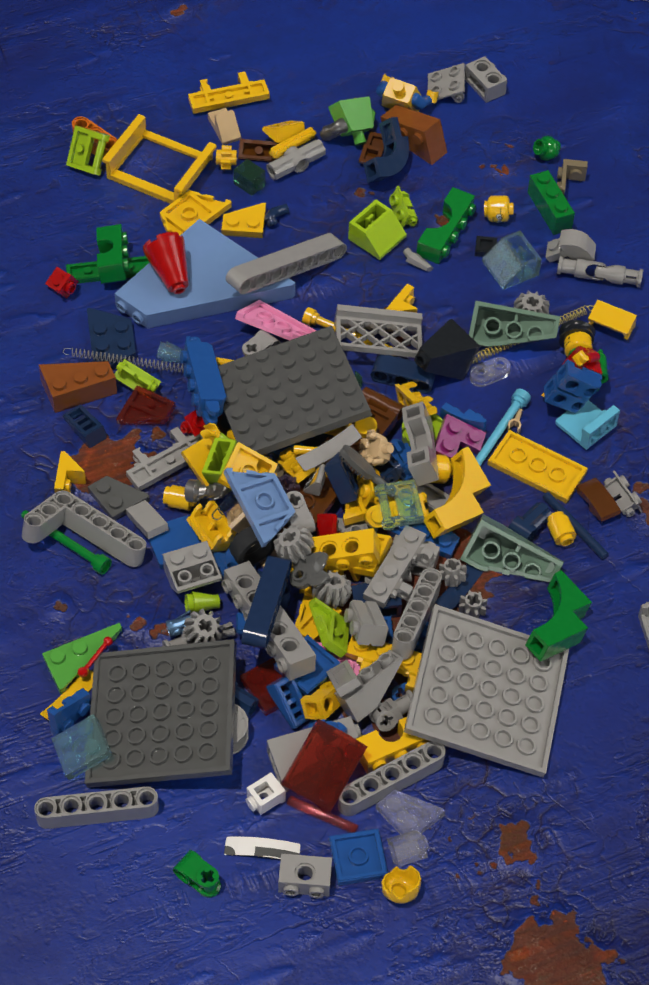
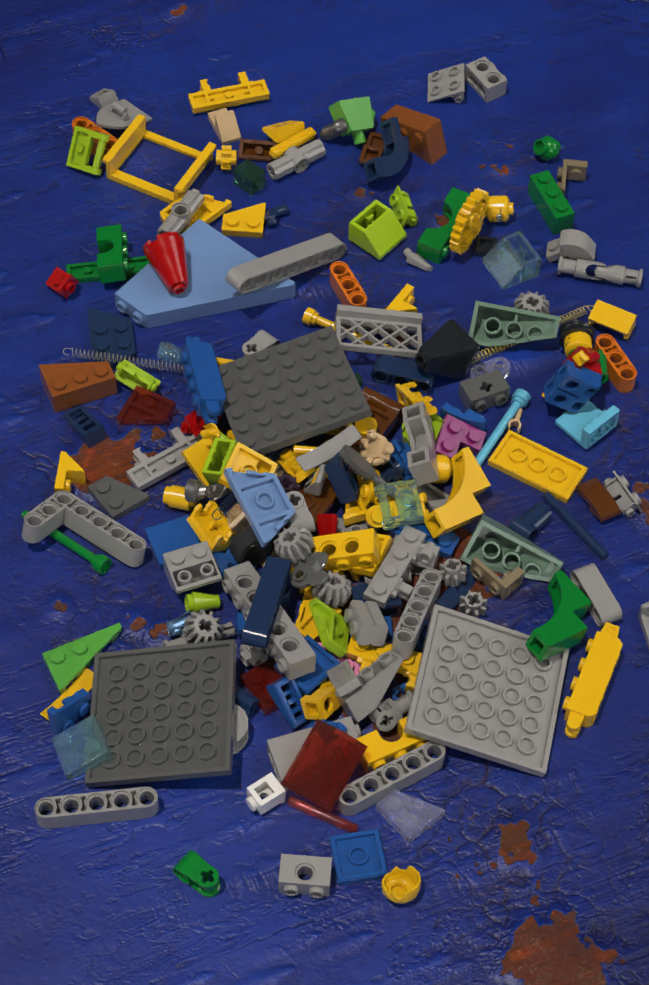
red hinge [78,636,113,678] -> none
light grey tile [126,500,169,539] -> none
white sticker [224,836,300,859] -> none
bright pink wing [235,300,316,341] -> none
yellow torso [376,74,439,112] -> none
clear brick [387,830,429,867] -> none
yellow brick [547,511,577,546] -> none
none -> light grey slope [89,88,119,109]
none -> light grey shield [96,99,152,129]
none -> light grey piece [157,188,204,235]
none -> light grey gear [239,645,268,668]
none -> orange beam [329,261,367,307]
none -> yellow gear [449,188,490,255]
none -> dark grey brick [458,369,511,413]
none -> dark tan bracket [470,557,525,600]
none -> yellow hinge [562,622,623,739]
none -> light grey beam [570,563,623,627]
none -> orange beam [594,334,637,393]

